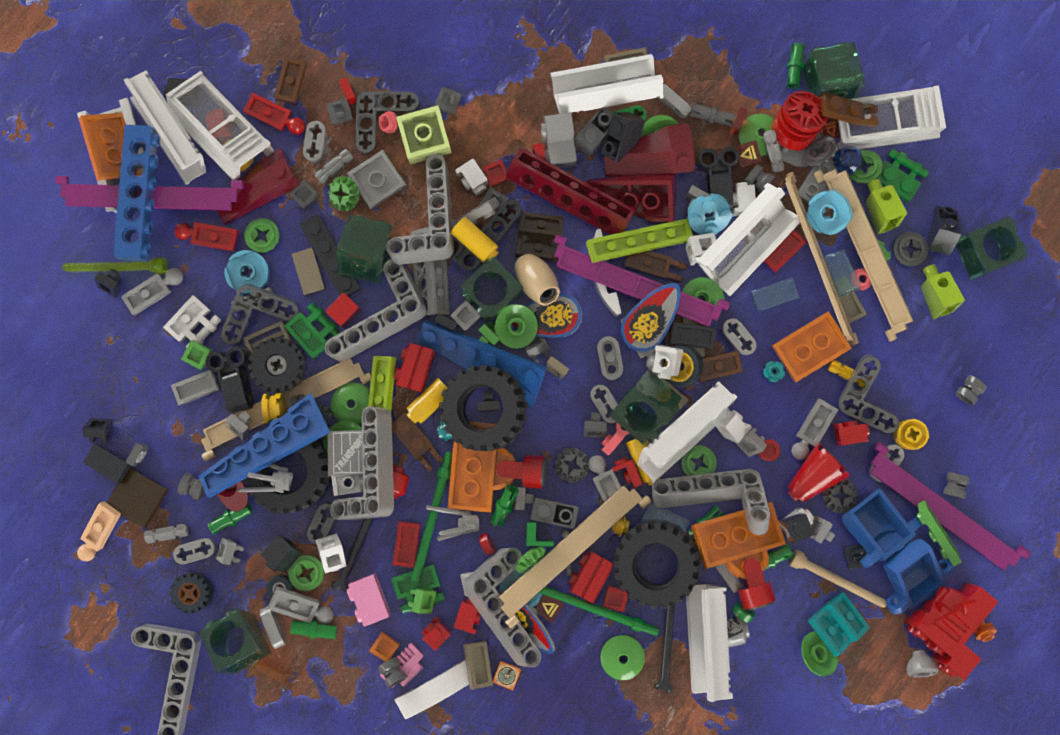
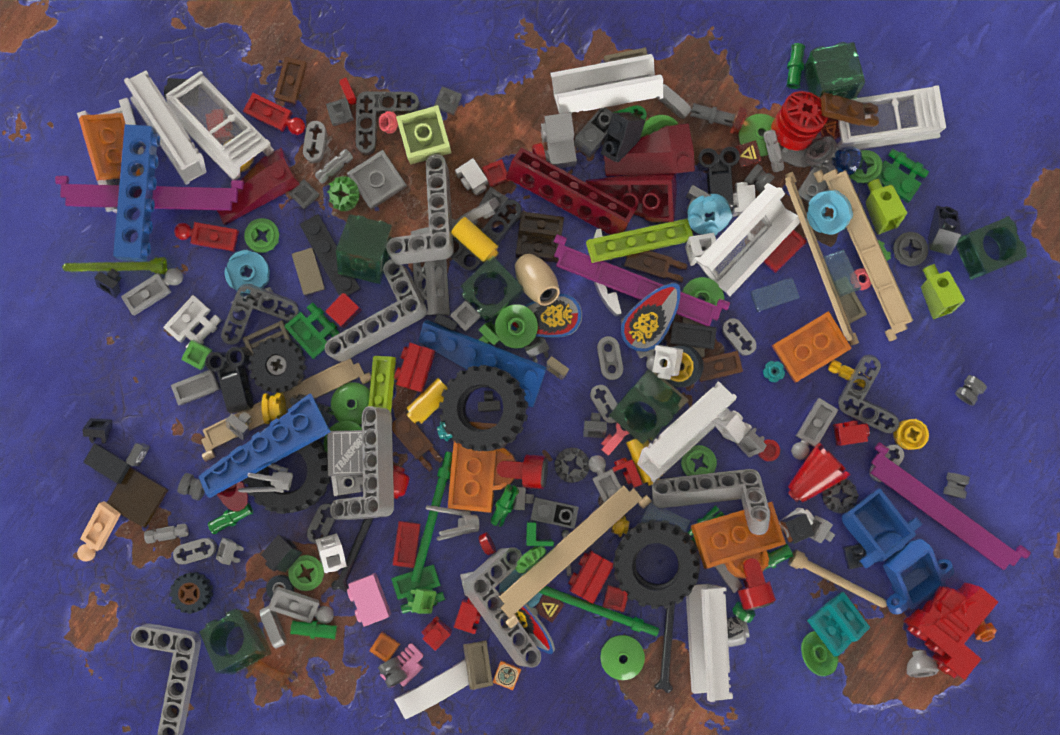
bright green plate [917,500,962,566] -> none

